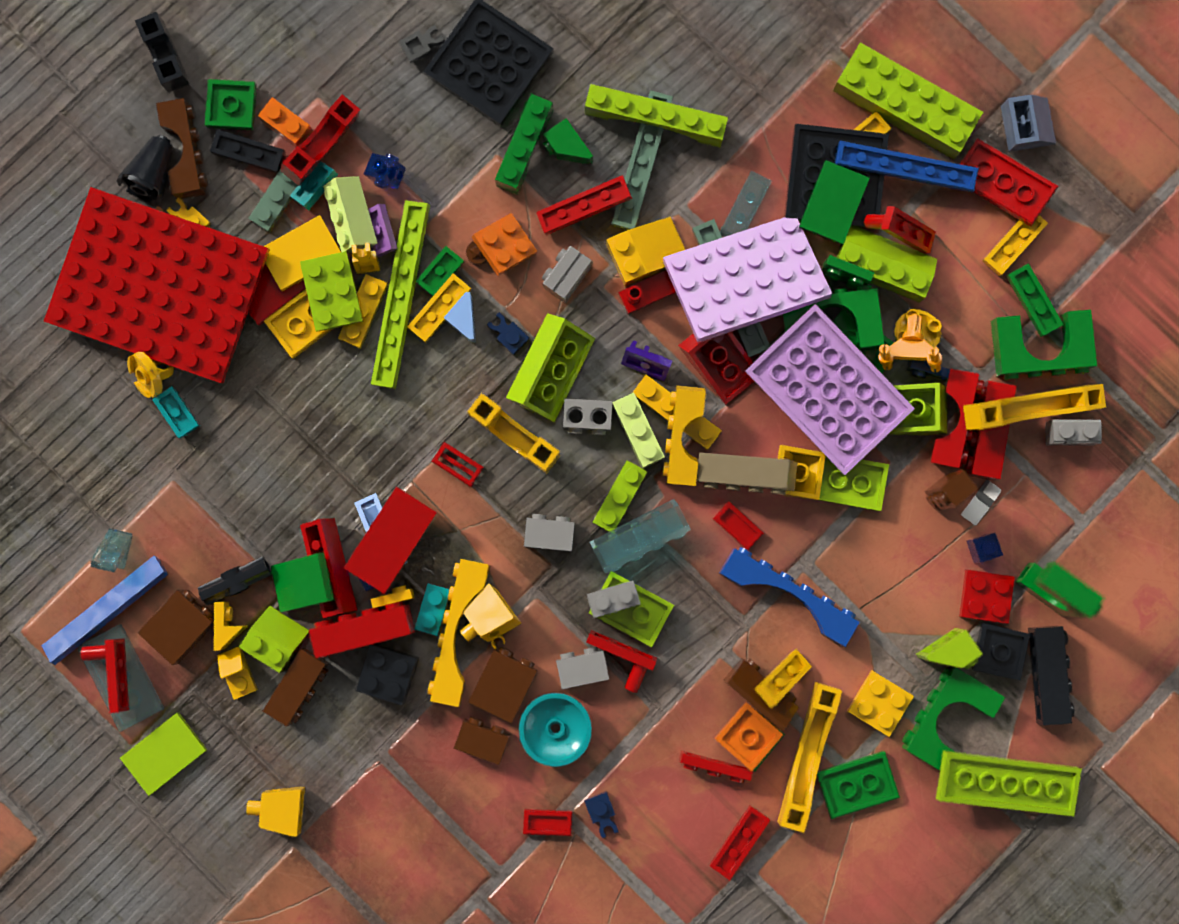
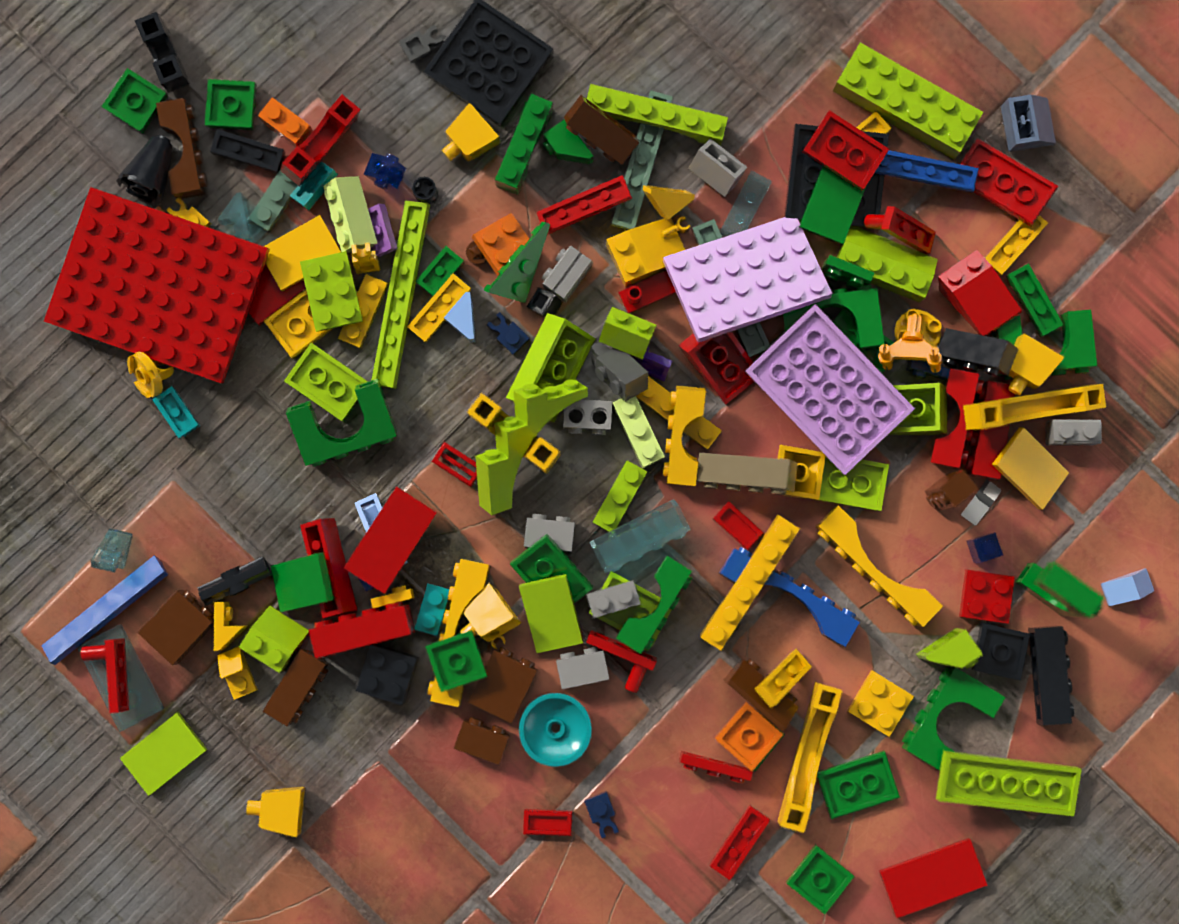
none -> green plate [101,68,169,134]
none -> clear light blue slope [218,192,254,243]
none -> lime plate [284,343,368,422]
none -> green arch [286,379,397,467]
none -> black wheel [412,176,438,205]
none -> green plate [425,630,488,692]
none -> yellow torso [441,103,500,161]
none -> lime arch [476,379,588,515]
none -> green wing [484,222,550,303]
none -> green tile [510,534,593,603]
none -> lime tile [519,574,584,653]
none -> black slope [526,287,562,318]
none -> reddish brown brick [564,95,640,164]
none -> dark grey hinge [591,342,648,401]
none -> lime slope [598,307,657,359]
none -> green arch [616,556,693,654]
none -> yellow slope [642,185,695,220]
none -> yellow hand [661,216,690,238]
none -> light grey brick [688,139,747,197]
none -> yellow arch [700,515,800,650]
none -> green plate [786,844,855,915]
none -> red plate [802,110,889,191]
none -> yellow arch [816,505,943,627]
none -> red tile [879,838,987,918]
none -> red slope [938,250,1022,336]
none -> black brick [938,328,1018,377]
none -> yellow tile [992,427,1069,510]
none -> yellow torso [1008,333,1064,396]
none -> light blue slope [1100,568,1154,606]

